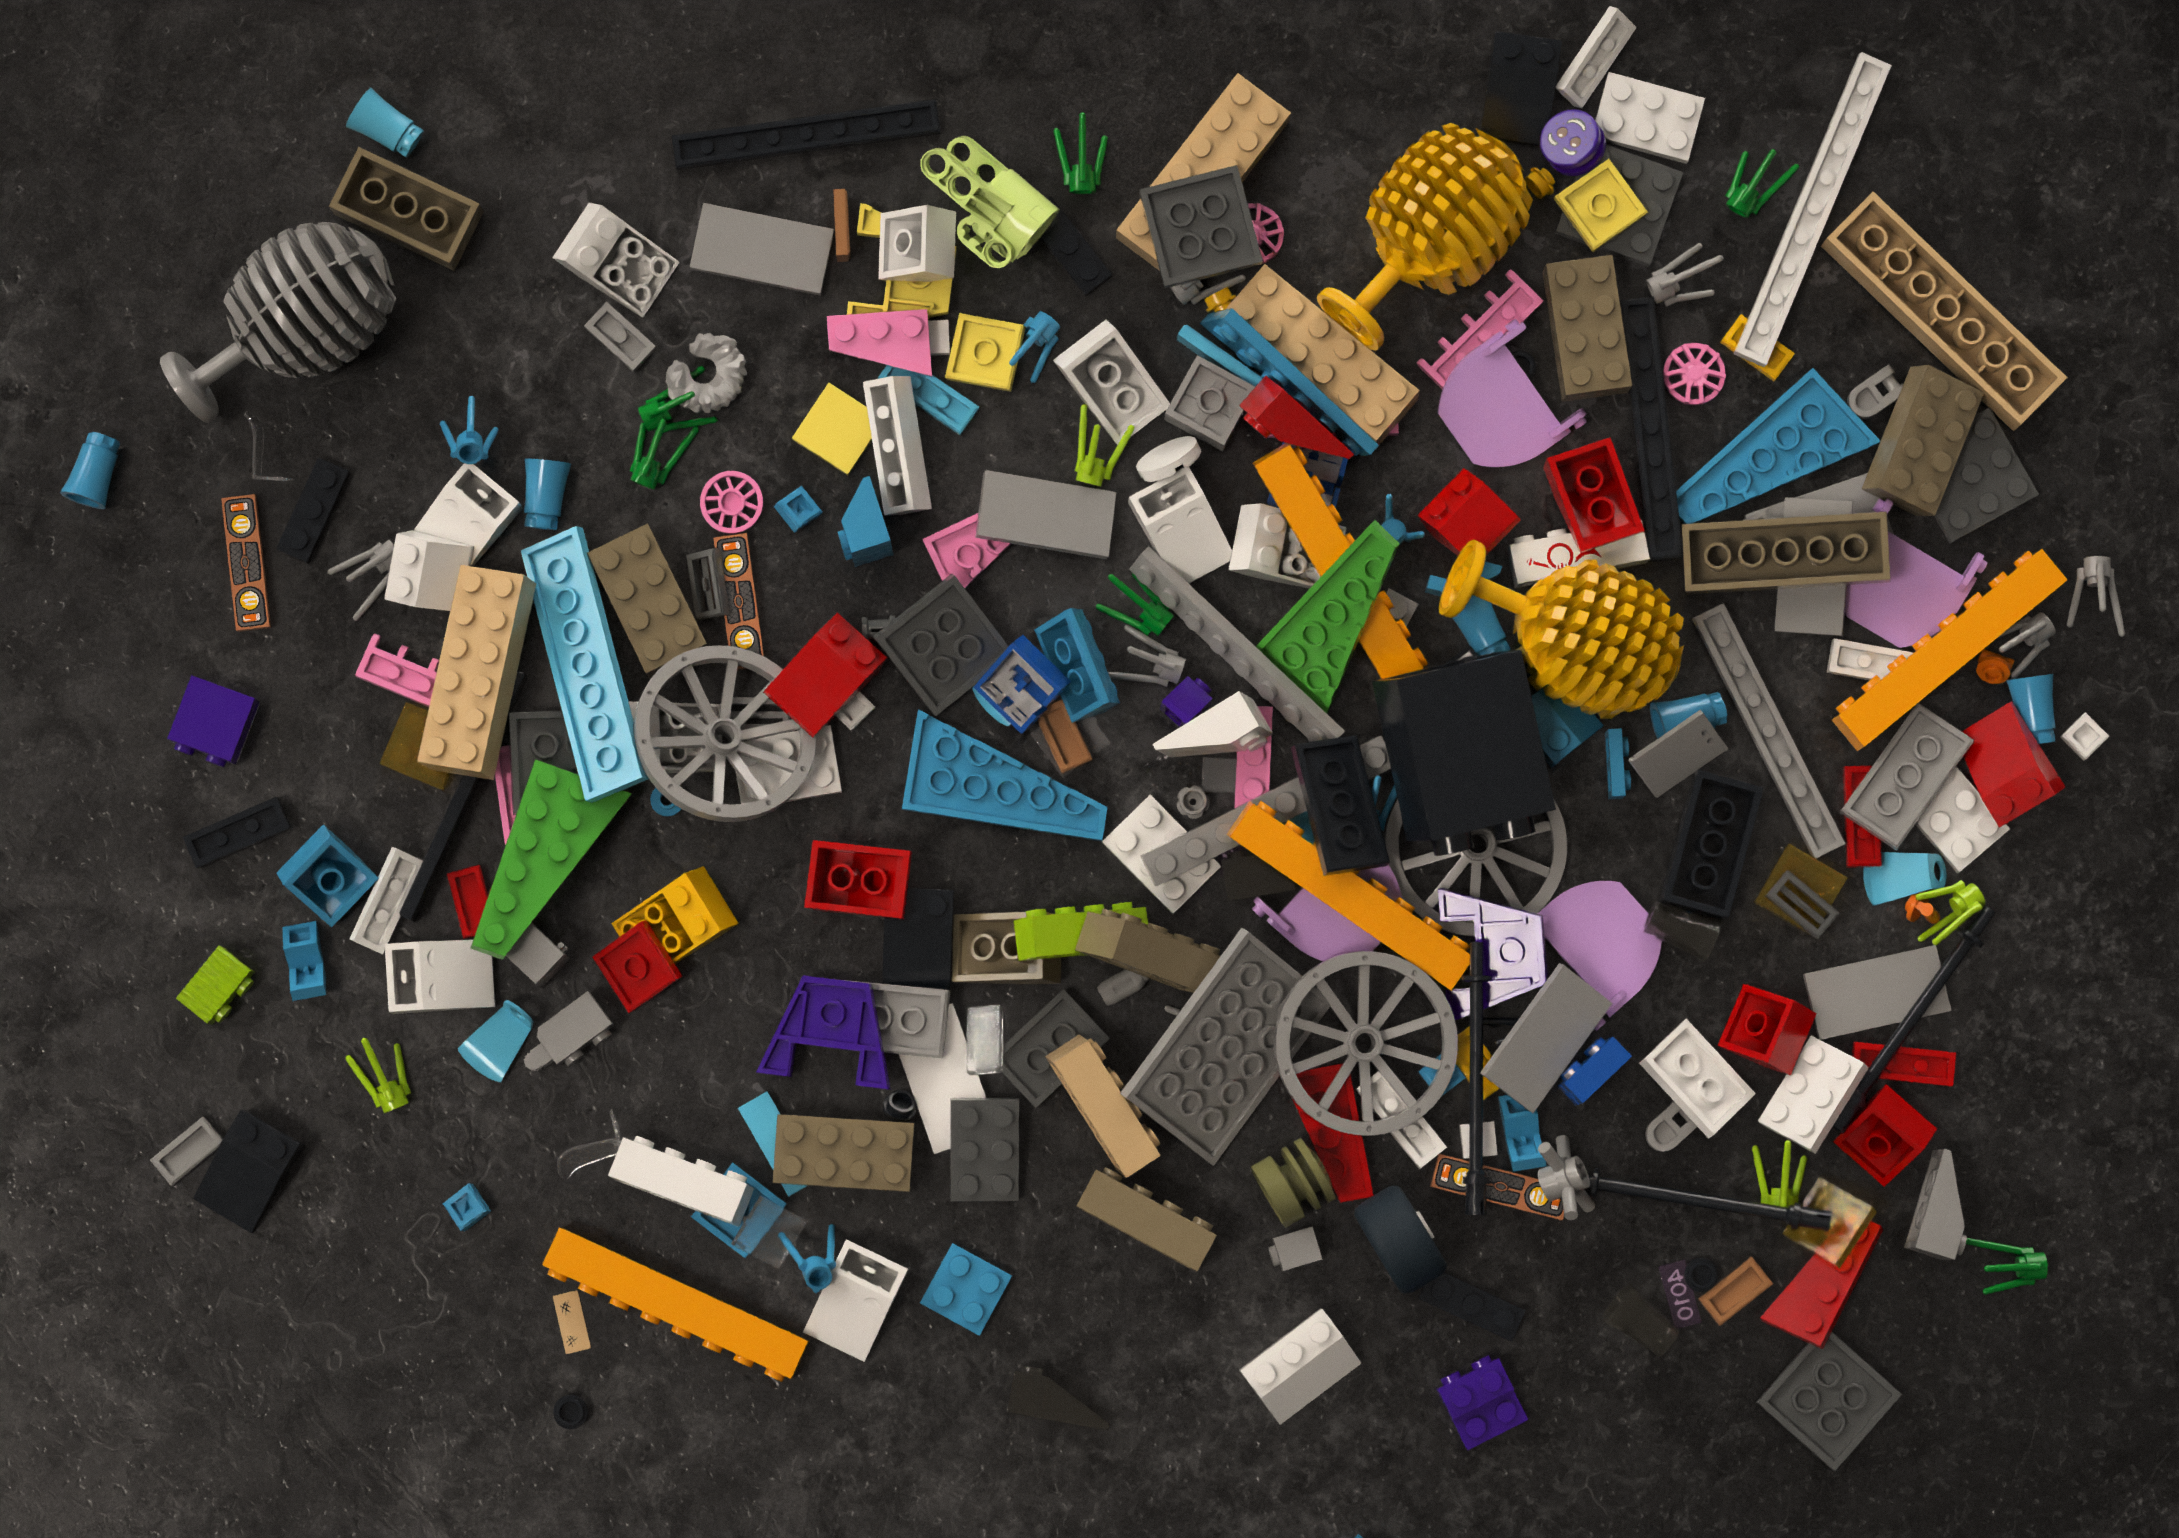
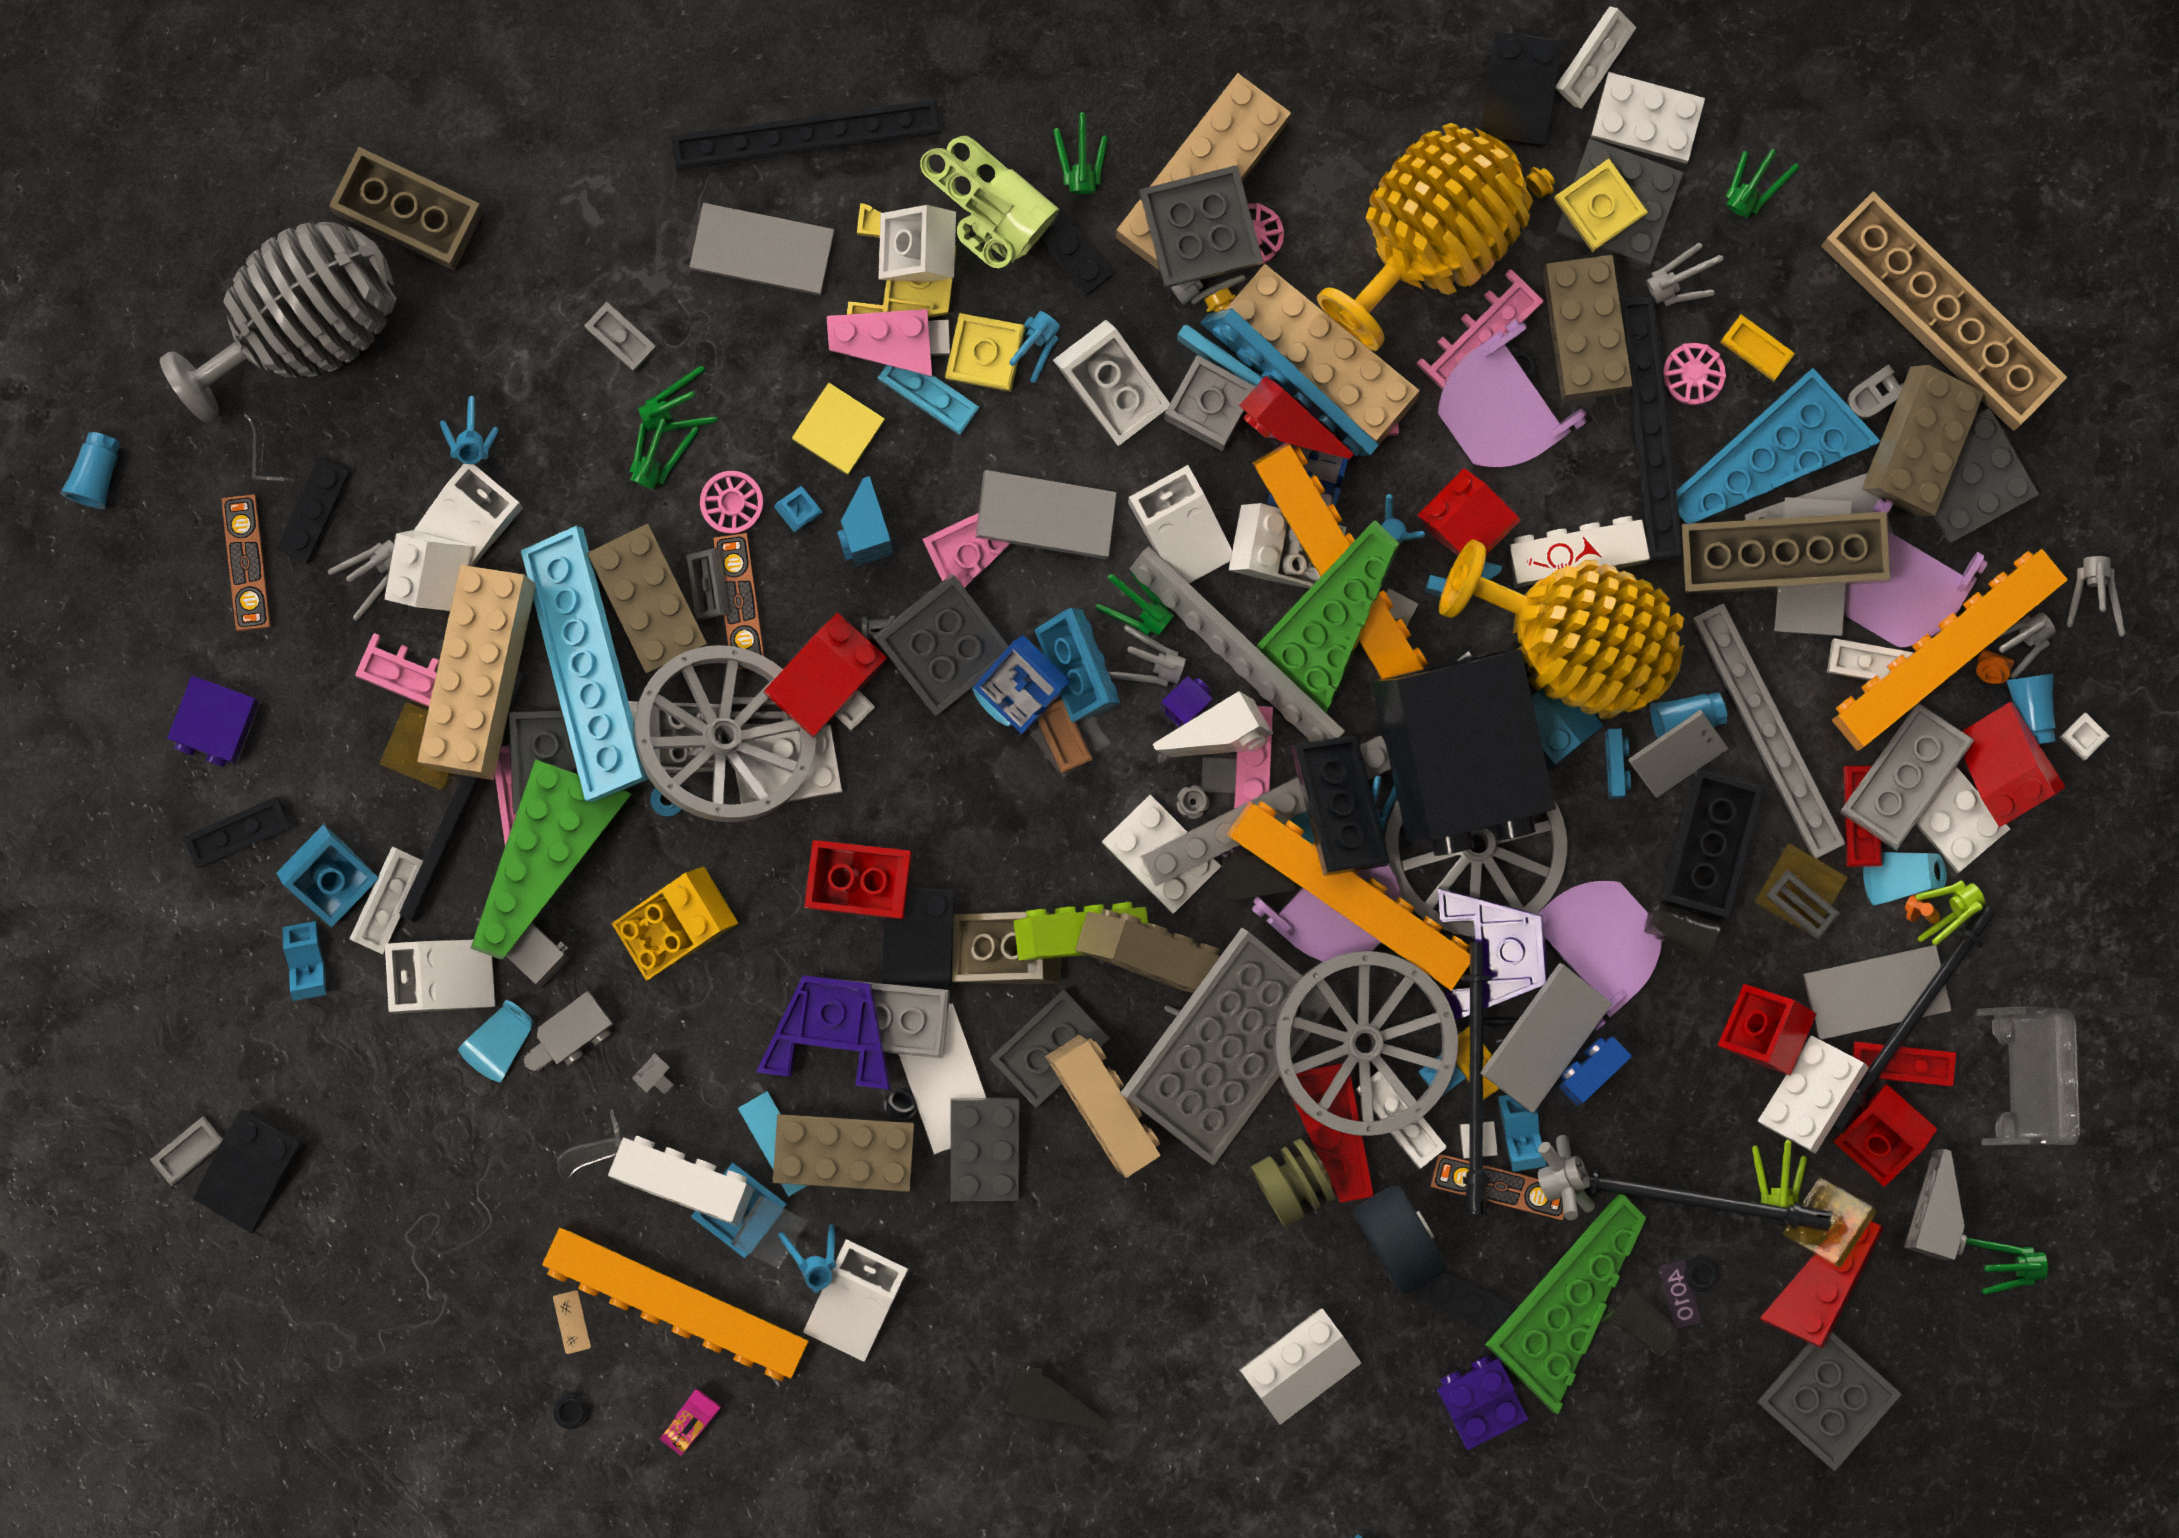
lime brick [176,945,255,1025] -> none
lime plant [345,1038,411,1114] -> none
medium azure plant [346,88,424,158] -> none
dark azure tile [443,1183,491,1232] -> none
red tile [447,865,488,939] -> none
dark azure plant [524,458,571,530] -> none
white slope [552,203,680,317] -> none
red tile [592,920,683,1013] -> none
light grey piece [666,333,747,413] -> none
medium nougat tile [833,189,851,262] -> none
white brick [863,376,932,515] -> none
dark azure wing [902,709,1108,841] -> none
dark azure plate [920,1243,1012,1336] -> none
clear tile [966,1005,1003,1075] -> none
lime plant [1075,404,1134,487] -> none
dark tan brick [1076,1167,1217,1272] -> none
light grey piece [1097,969,1149,1006] -> none
white tile [1136,436,1201,482] -> none
light grey brick [1268,1227,1322,1271] -> none
dark azure plant [1452,595,1511,656] -> none
head [1540,109,1606,176] -> none
red slope [1543,437,1645,553] -> none
white plate [1639,1019,1756,1139] -> none
light grey plate [1645,1101,1697,1152] -> none
medium nougat tile [1698,1257,1773,1326] -> none
white plate [1733,52,1892,367] -> none
none -> light grey tile [632,1053,674,1095]
none -> dark pink leg [659,1389,722,1456]
none -> bright green wing [1485,1194,1646,1414]
none -> clear windscreen [1977,1006,2080,1146]

